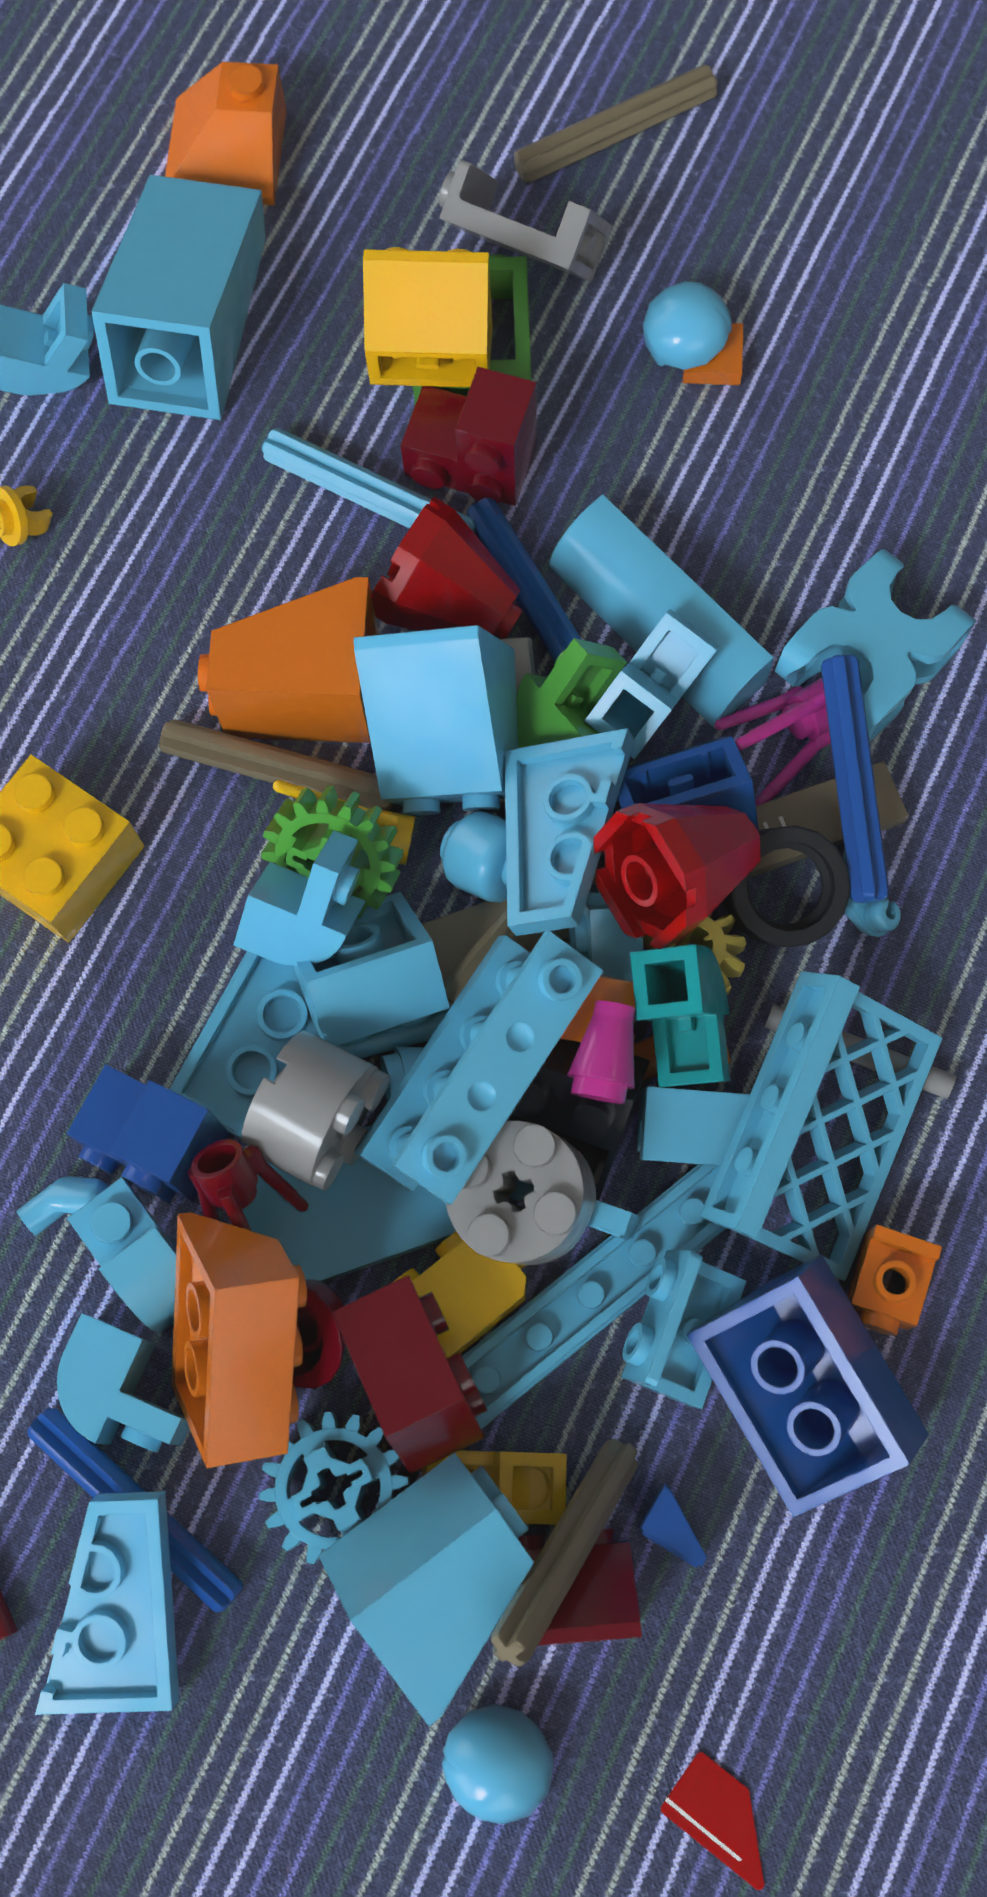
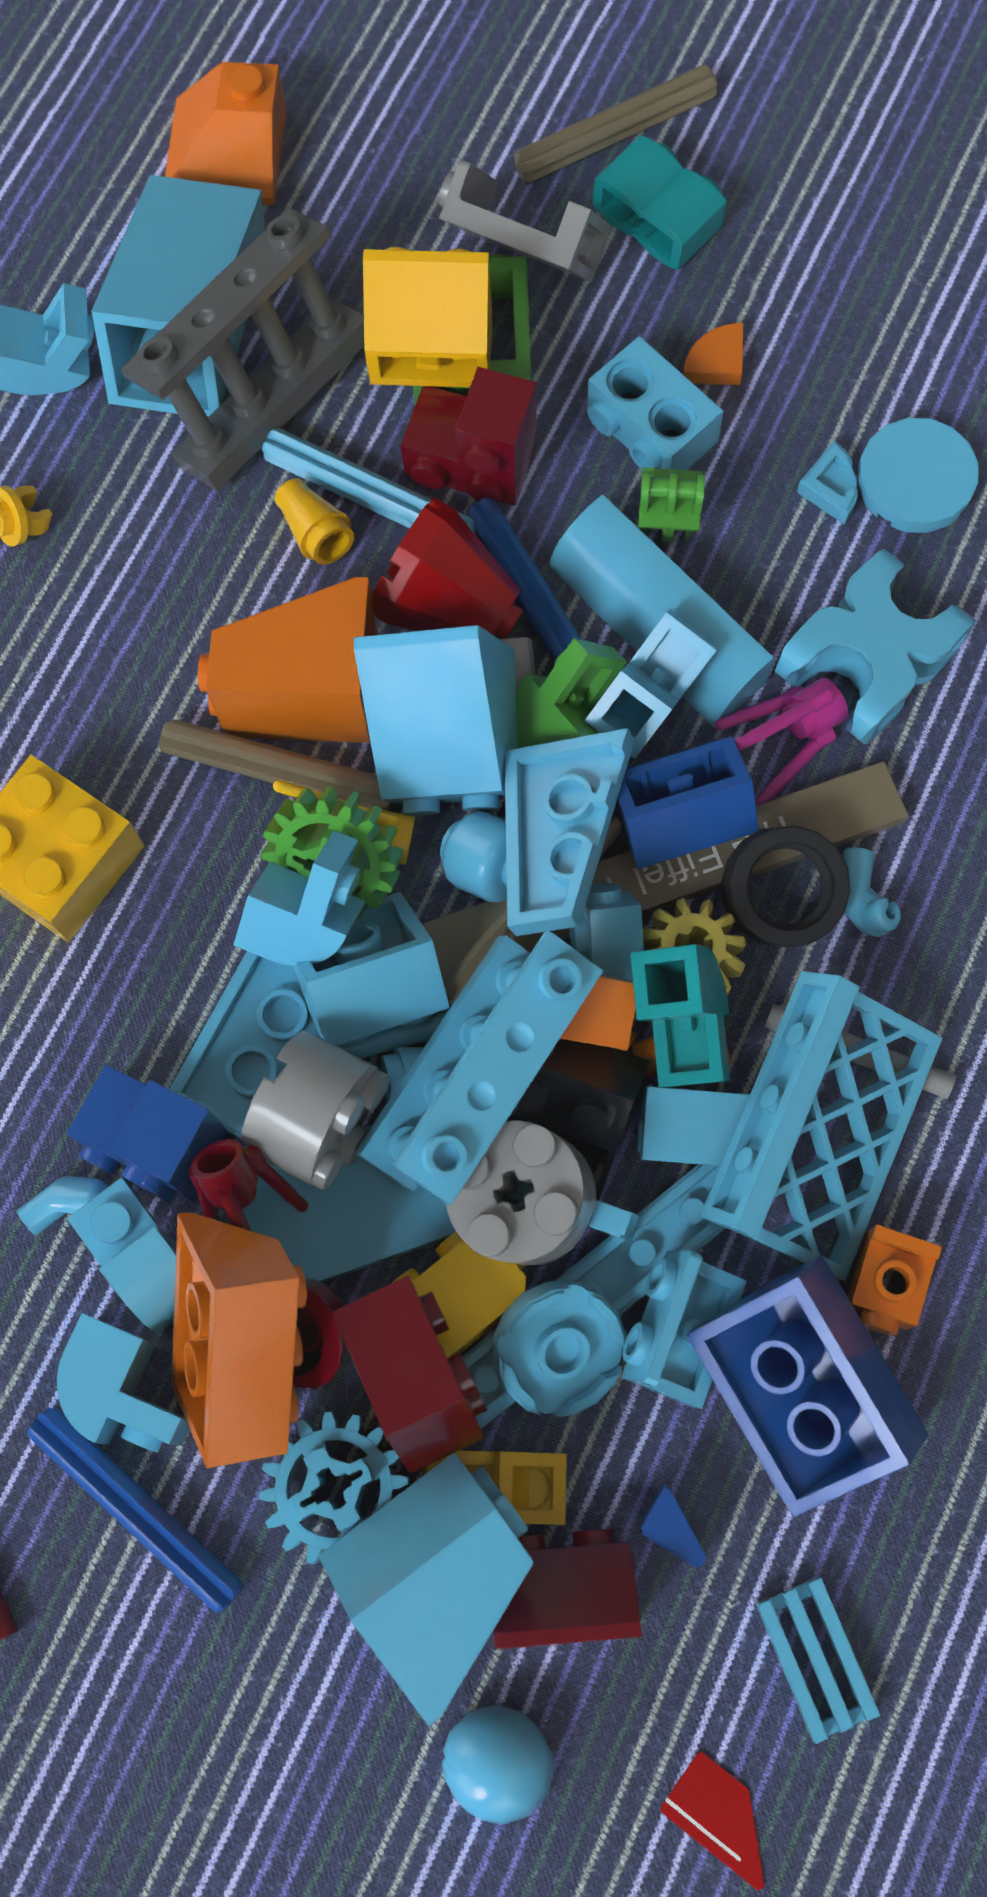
medium azure wing [35,1491,179,1715] -> none
dark tan axle [491,1438,638,1667] -> none
dark pink cone [567,1000,636,1104] -> none
red cone [593,803,760,949] -> none
medium azure hair [643,281,732,370] -> none
blue axle [821,654,889,904] -> none
none -> dark grey fence [120,207,364,491]
none -> yellow cone [275,478,354,565]
none -> medium azure tile [492,1280,627,1417]
none -> medium azure brick [587,336,724,470]
none -> teal brick [592,135,727,270]
none -> bright green arm [638,467,705,543]
none -> medium azure tile [755,1577,880,1744]
none -> medium azure tile [797,440,858,525]
none -> medium azure tile [858,418,978,533]

